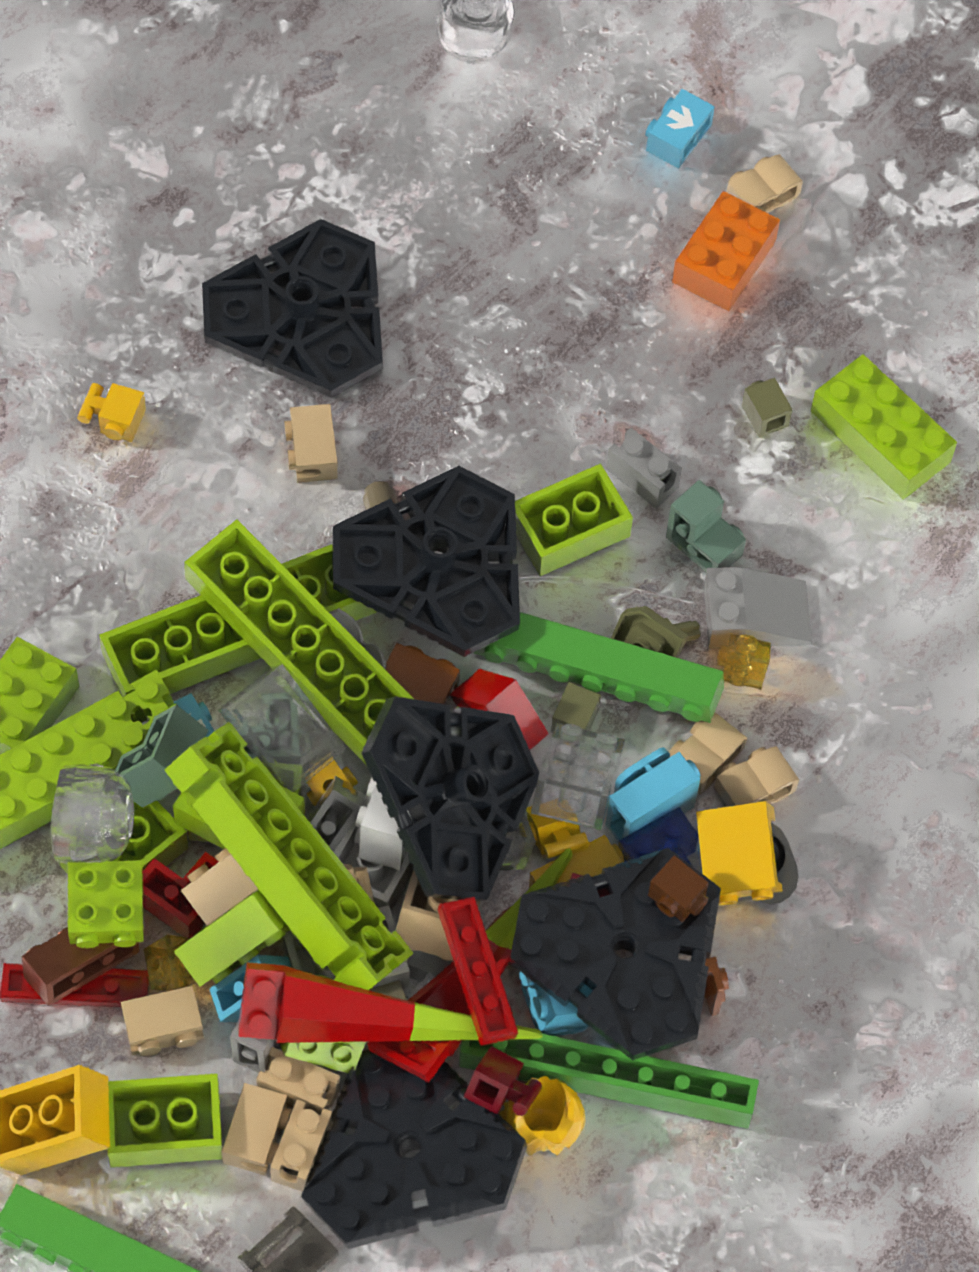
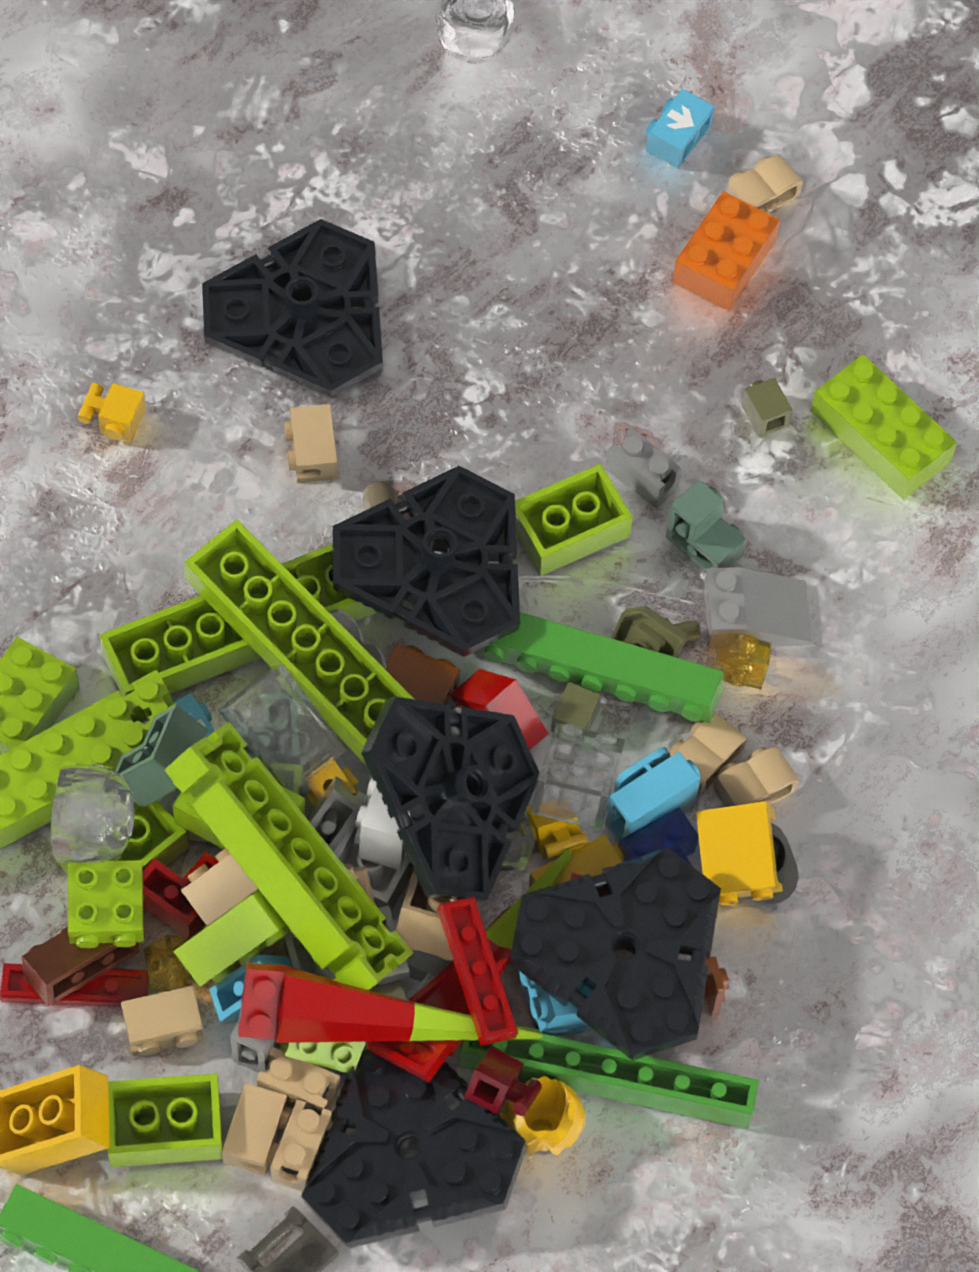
reddish brown brick [648,855,709,922] -> none

